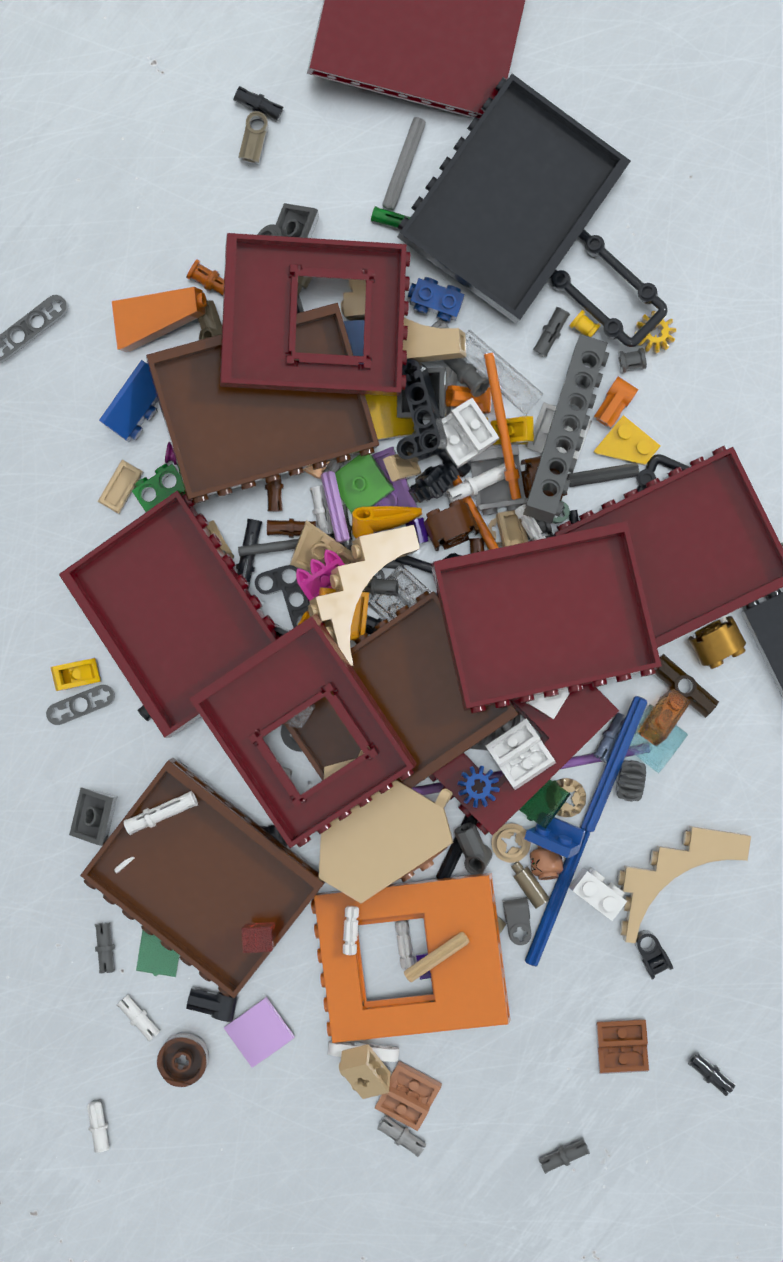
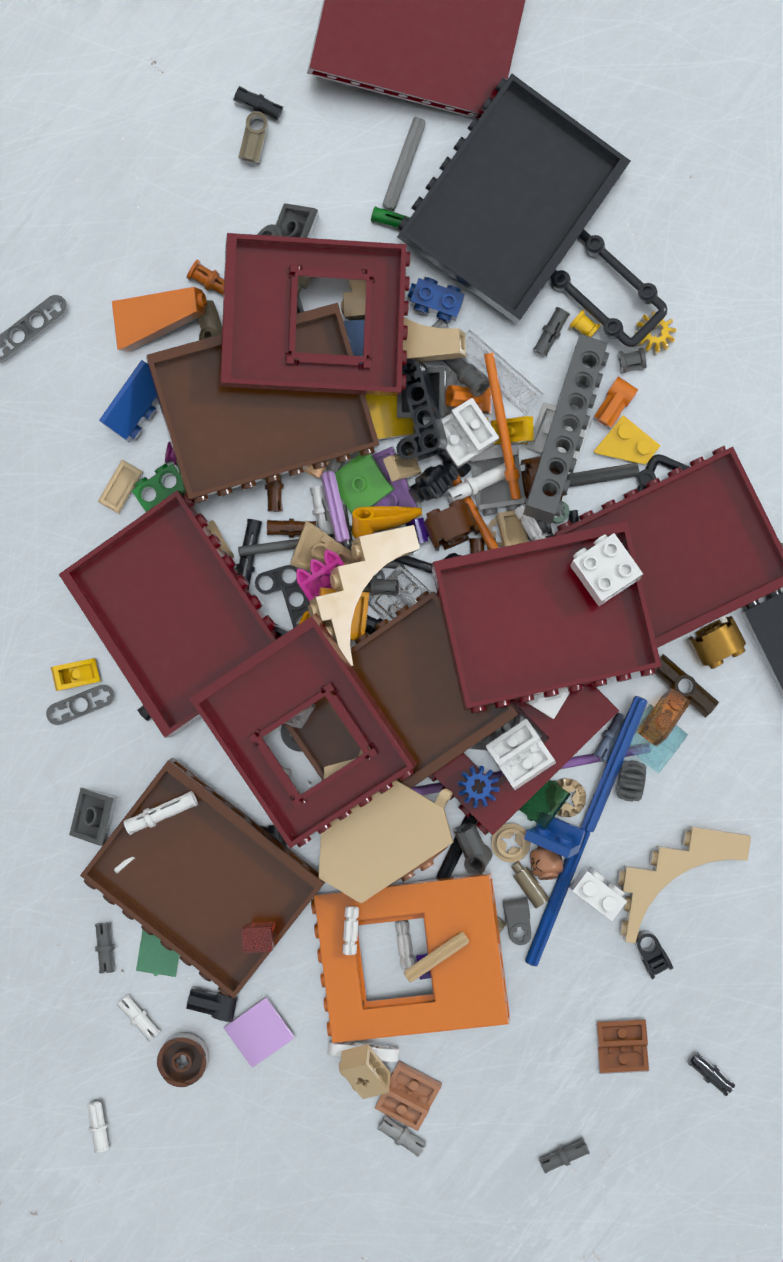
none -> white brick [570,533,643,606]

